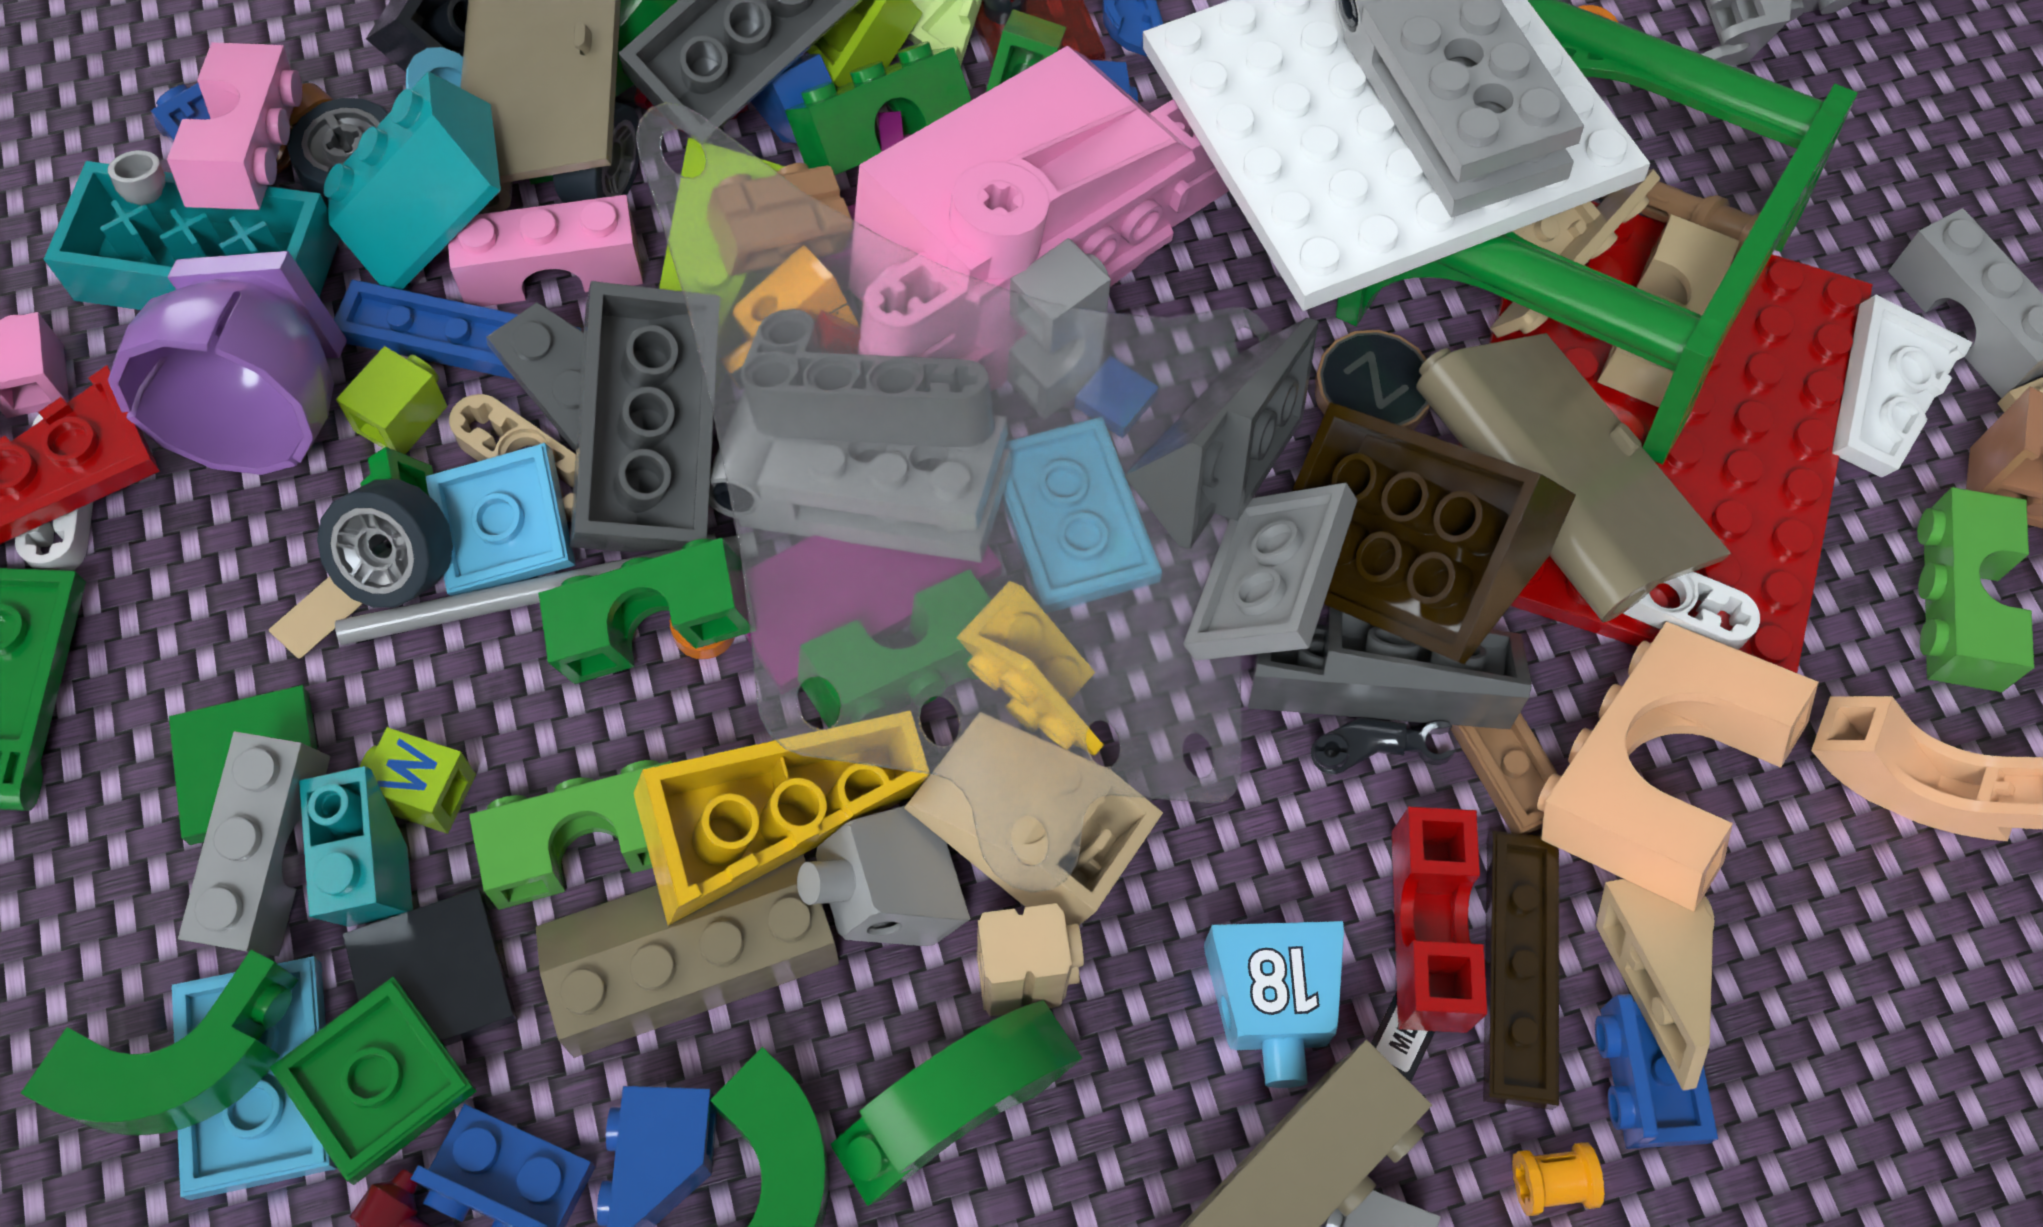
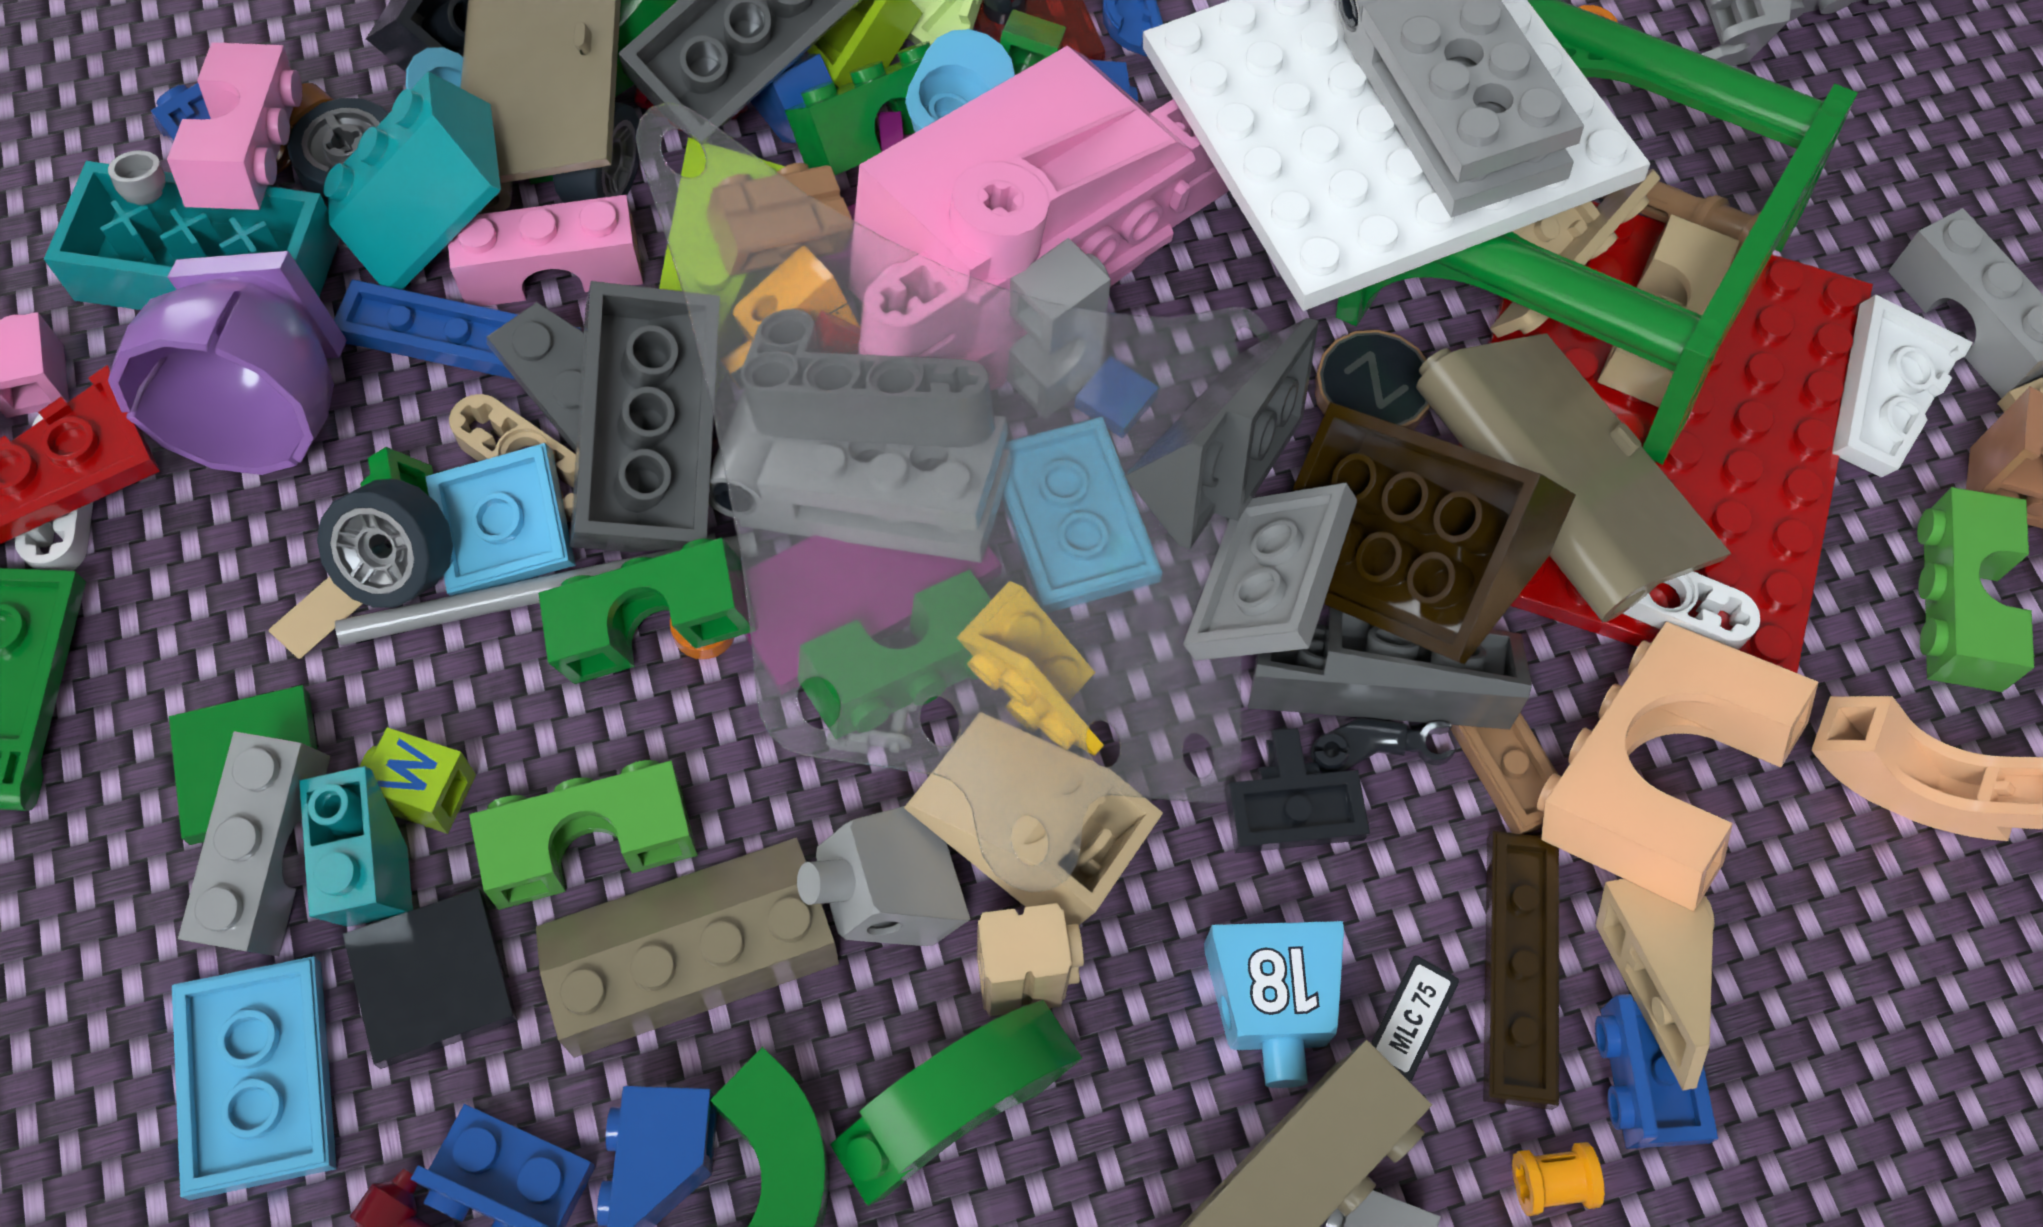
green arch [20,950,298,1135] -> none
green tile [269,977,477,1185] -> none
lime brick [336,346,448,454] -> none
yellow wedge [633,711,930,926] -> none
red arch [1391,806,1487,1033] -> none
none -> medium azure piece [905,29,1015,133]
none -> black hinge [1225,728,1370,854]

